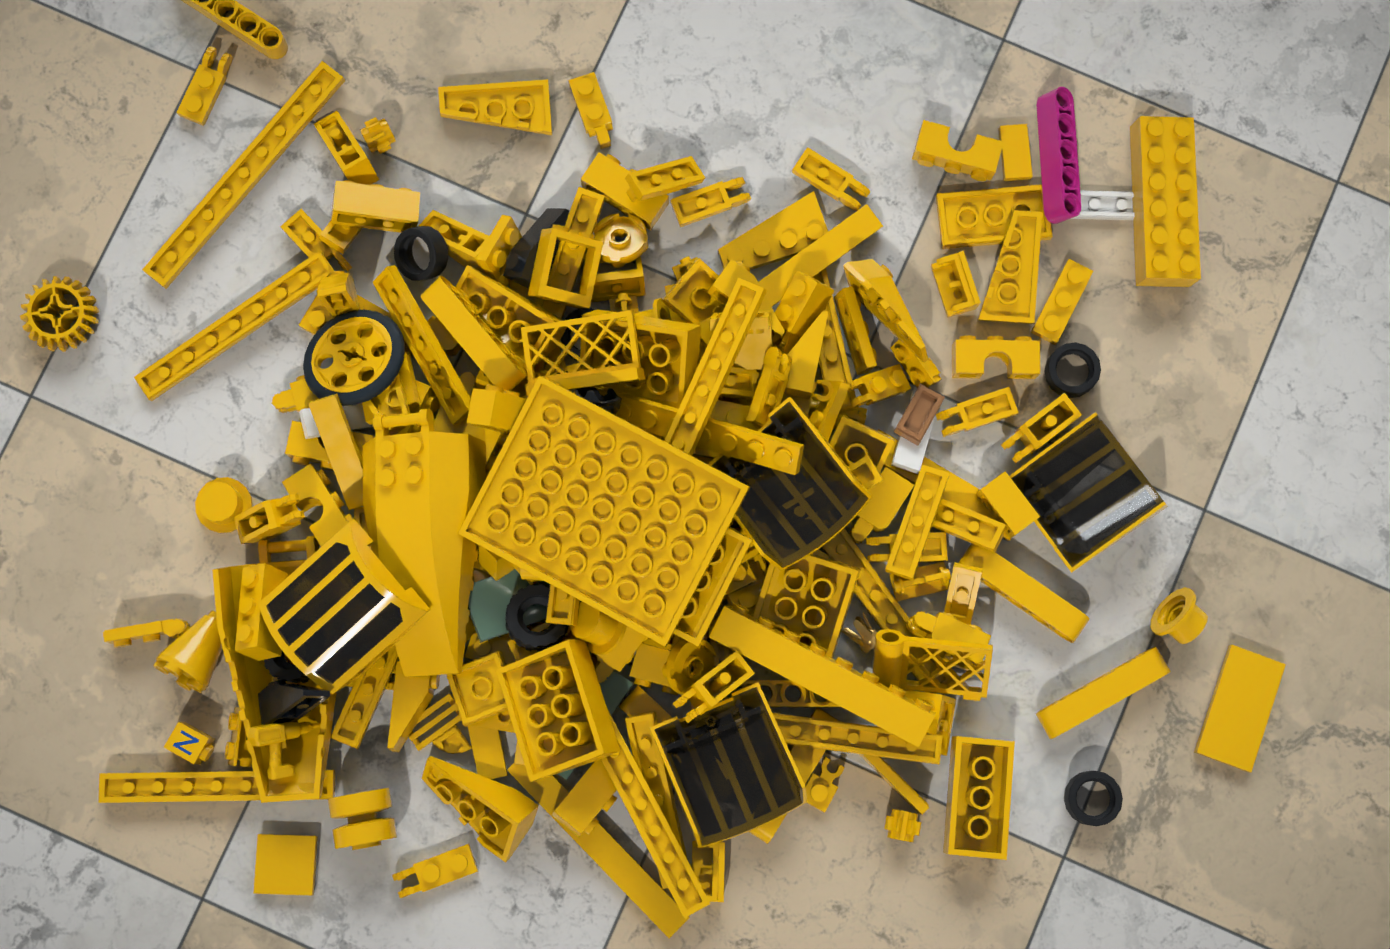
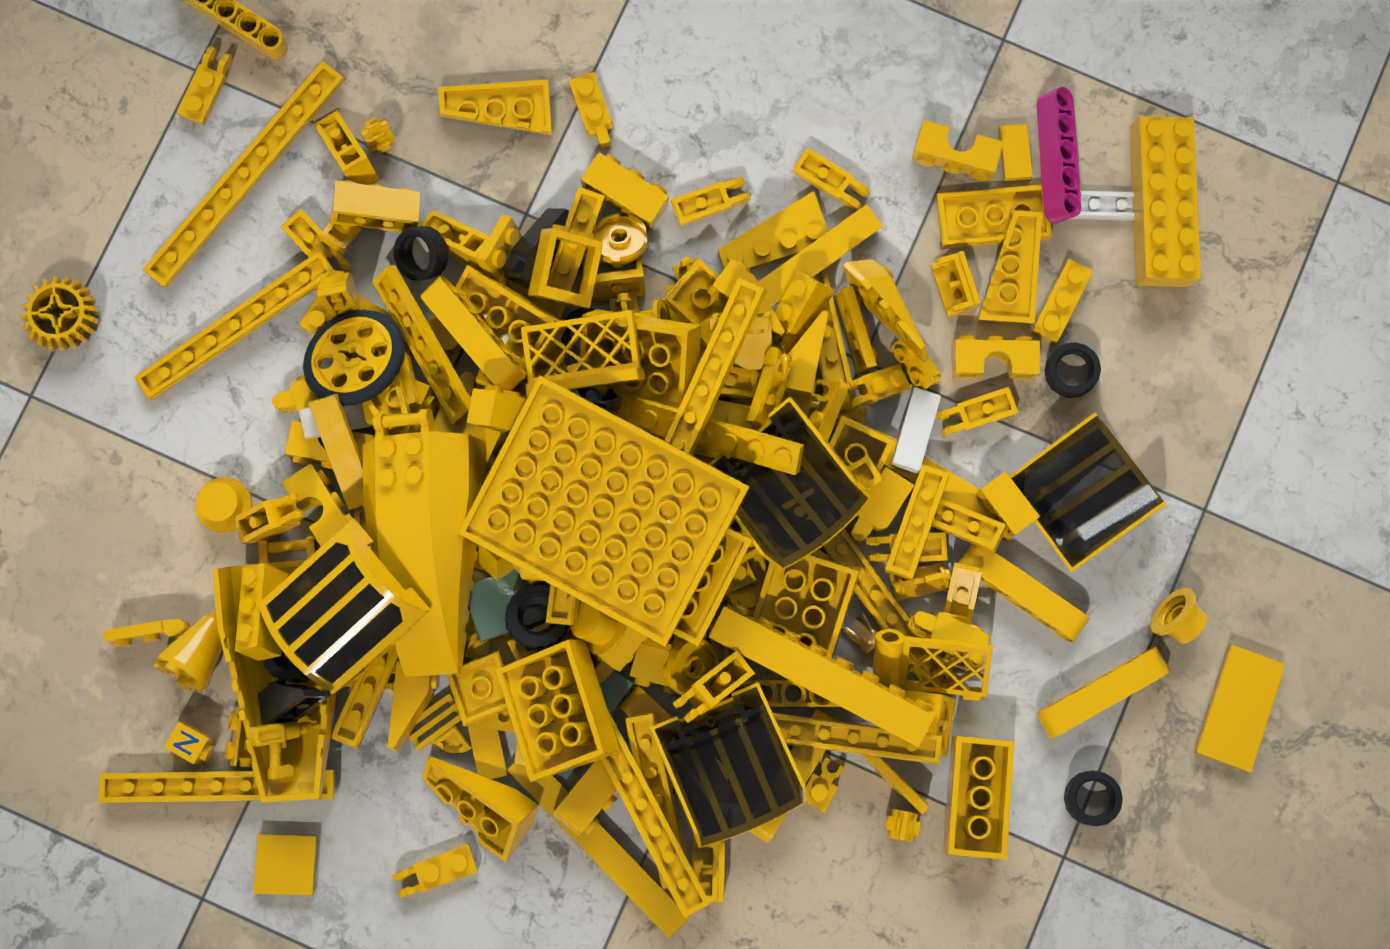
yellow wheel [328,788,397,850] -> none
yellow plate [625,156,705,202] -> none
medium nougat tile [894,383,945,446] -> none
yellow hinge [1001,393,1082,464] -> none

